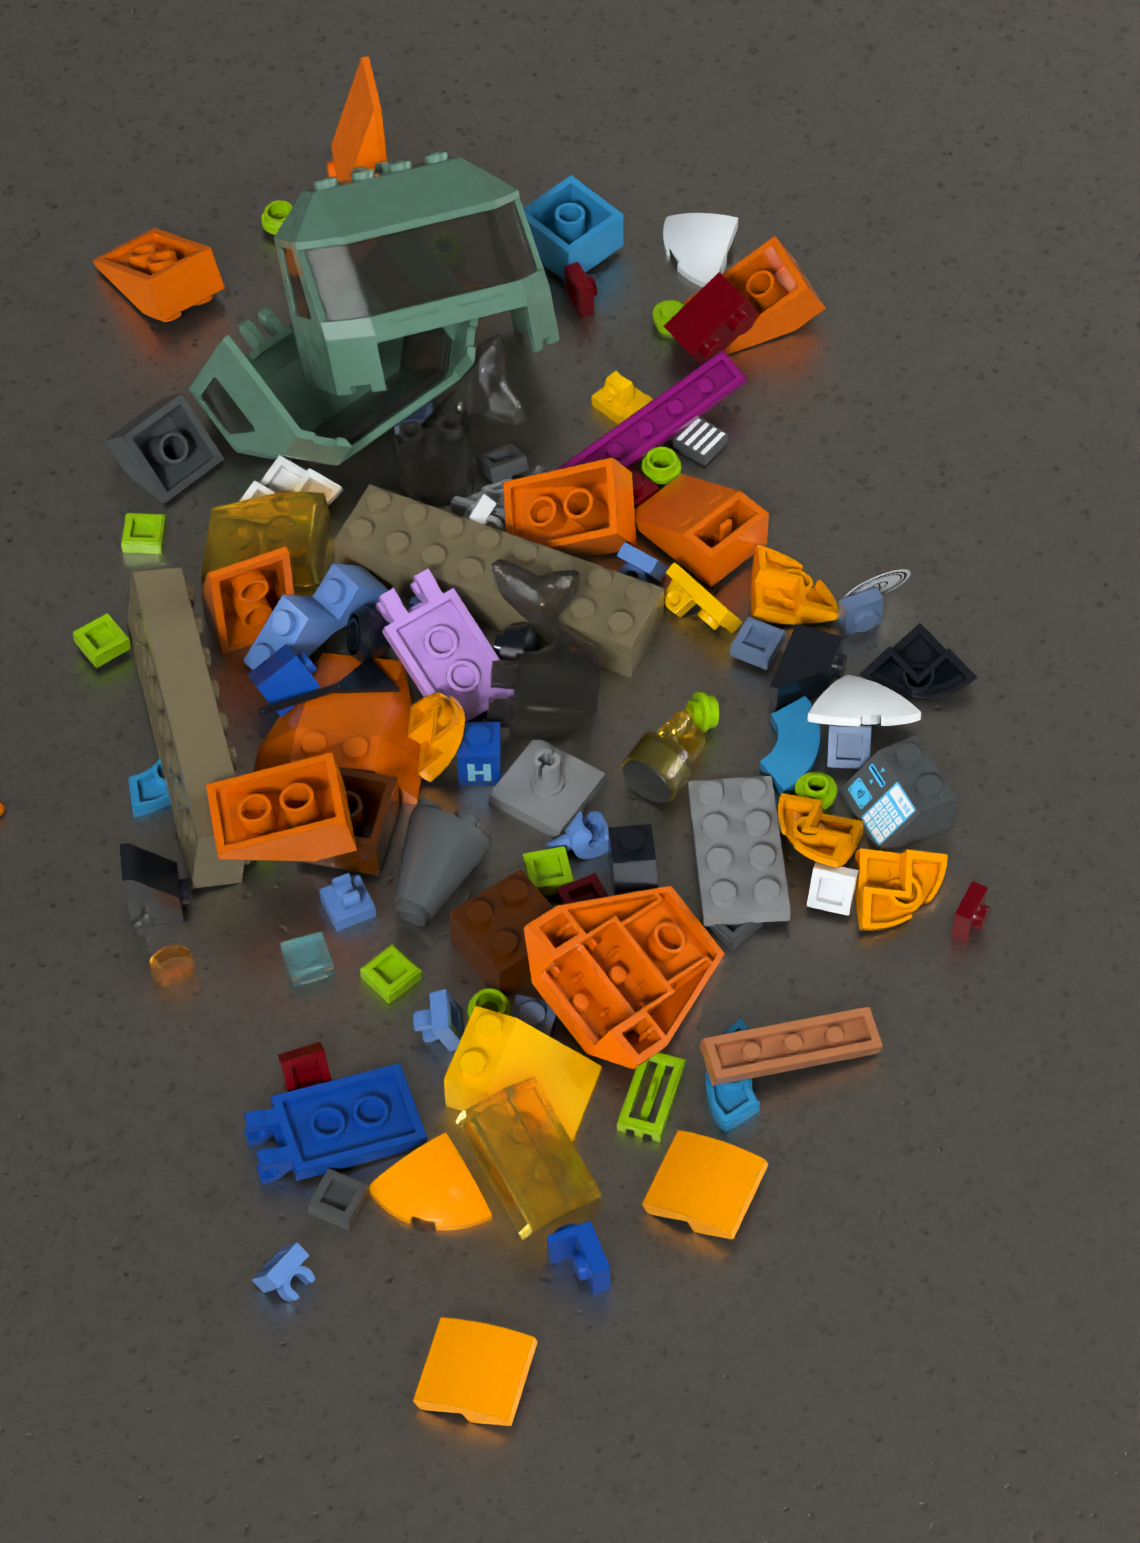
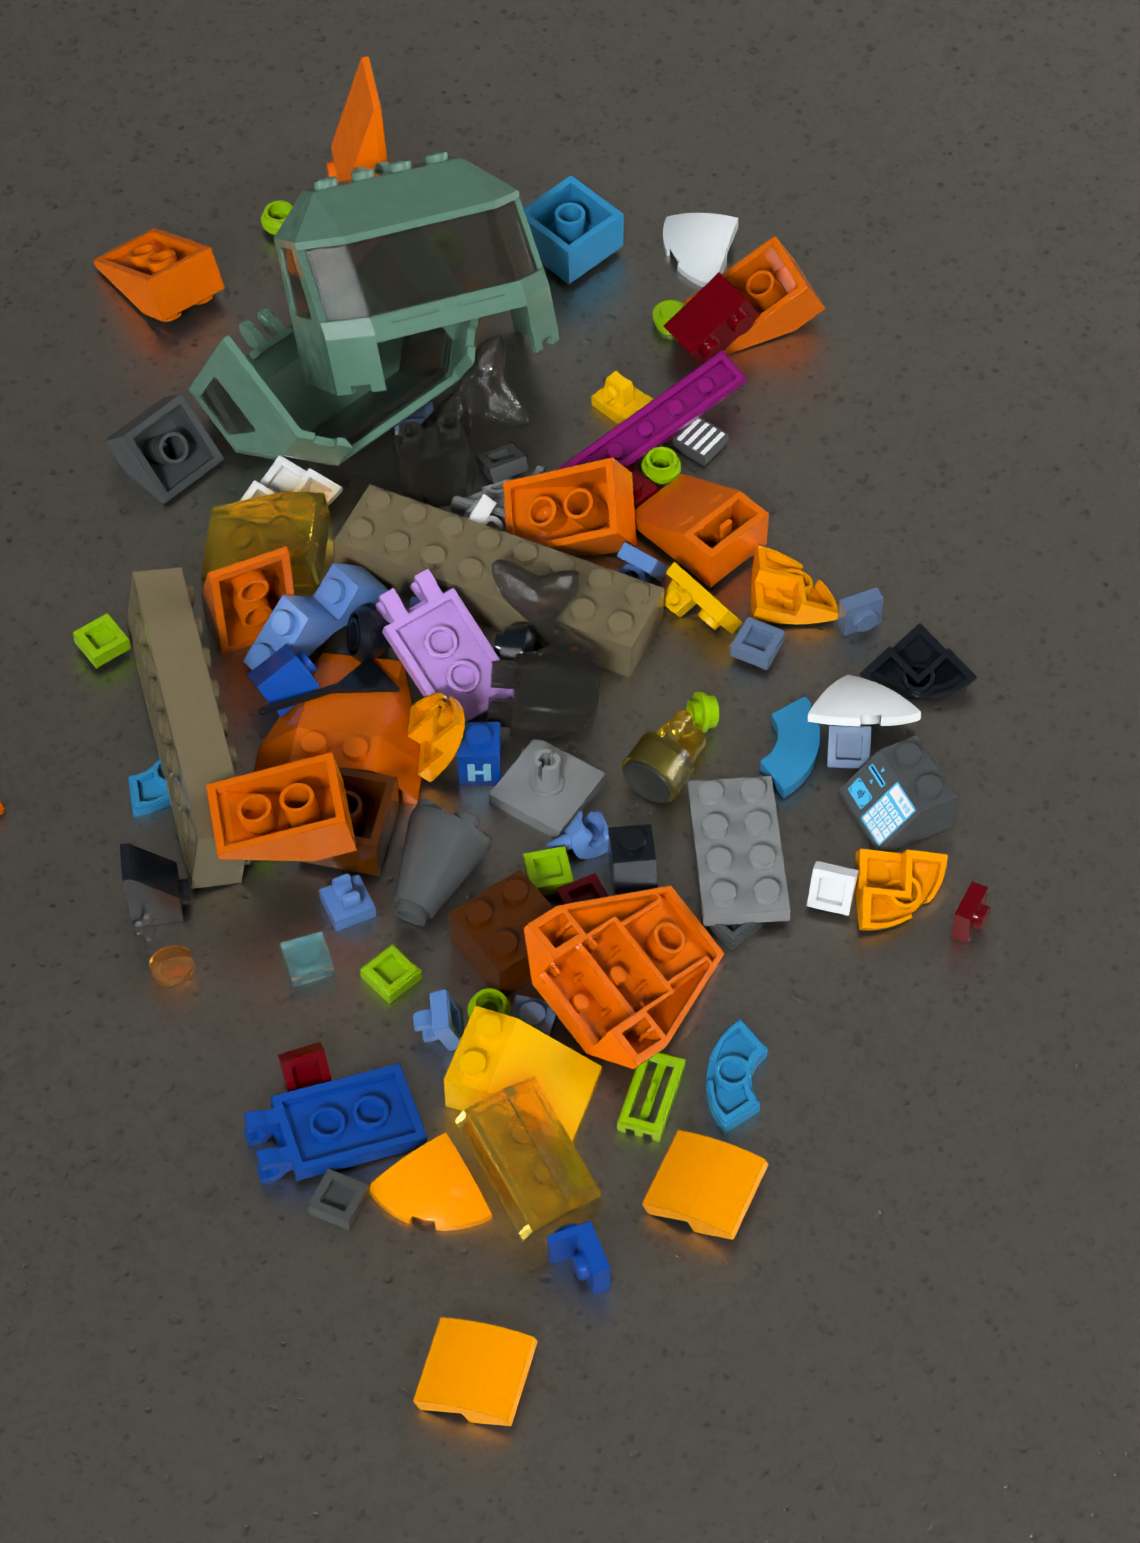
lime tile [121,513,167,554] -> none
medium blue tile [251,1242,315,1302] -> none
dark red plate [564,262,598,318] -> none
nougat plate [699,1006,883,1086] -> none
black slope [768,624,848,712] -> none
light orange brick [778,793,864,868] -> none
lime plate [795,772,837,811] -> none
white sticker [844,569,911,598] -> none

